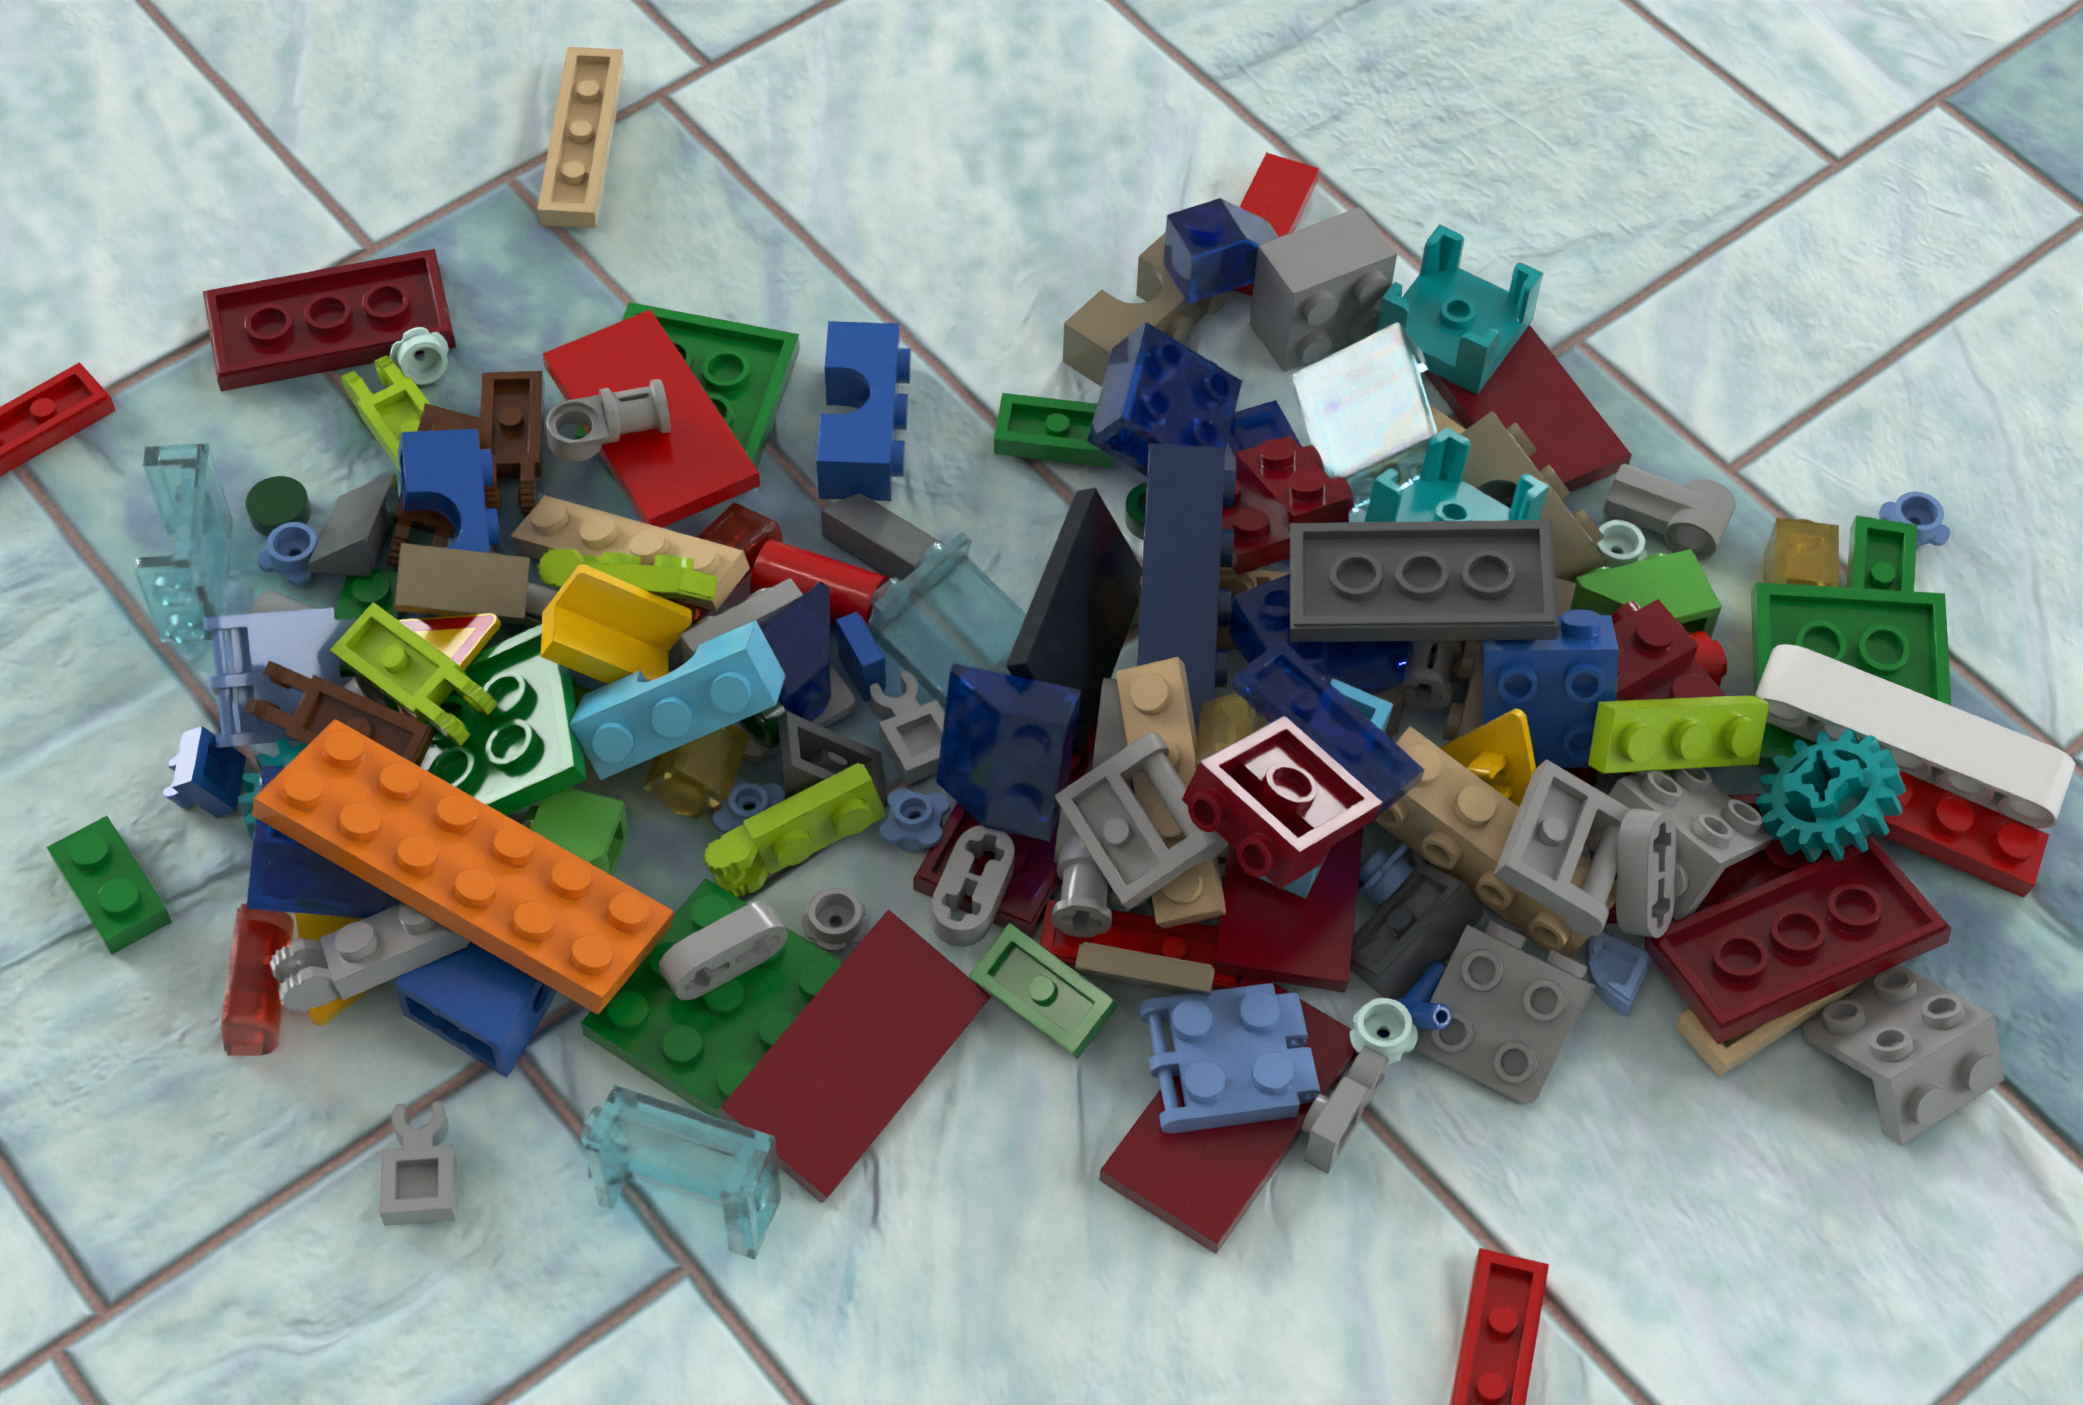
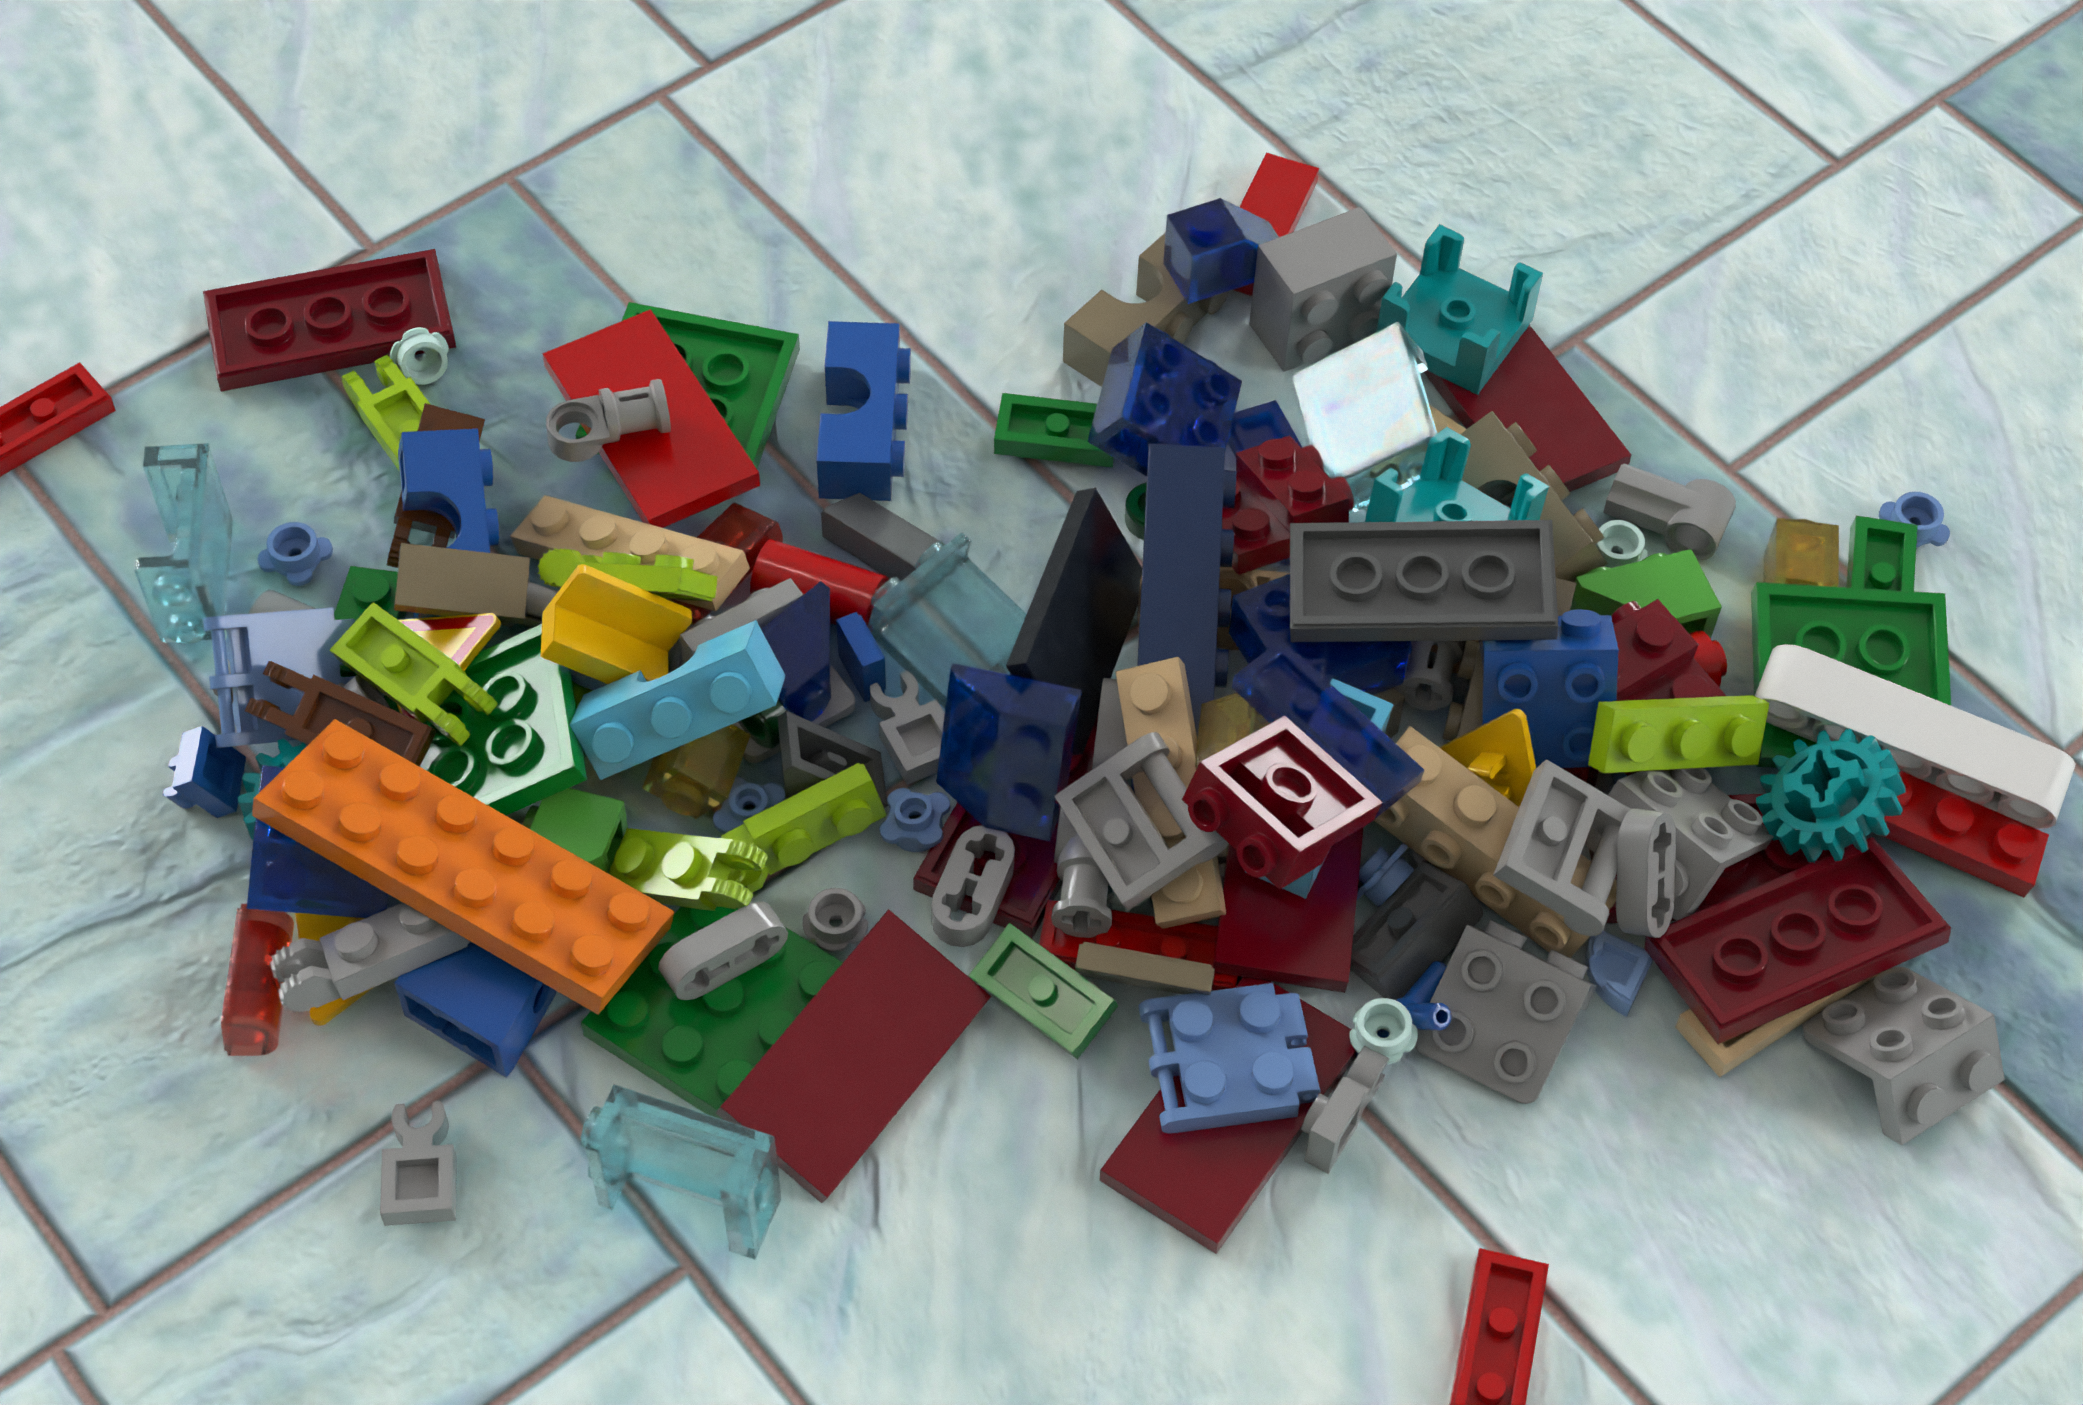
green plate [47,816,172,955] -> none
dark green tile [245,476,311,536] -> none
dark grey slope [308,473,399,577] -> none
reddish brown hinge [479,371,545,517] -> none
tan plate [537,47,625,228] -> none
none -> lime hinge [608,828,768,911]

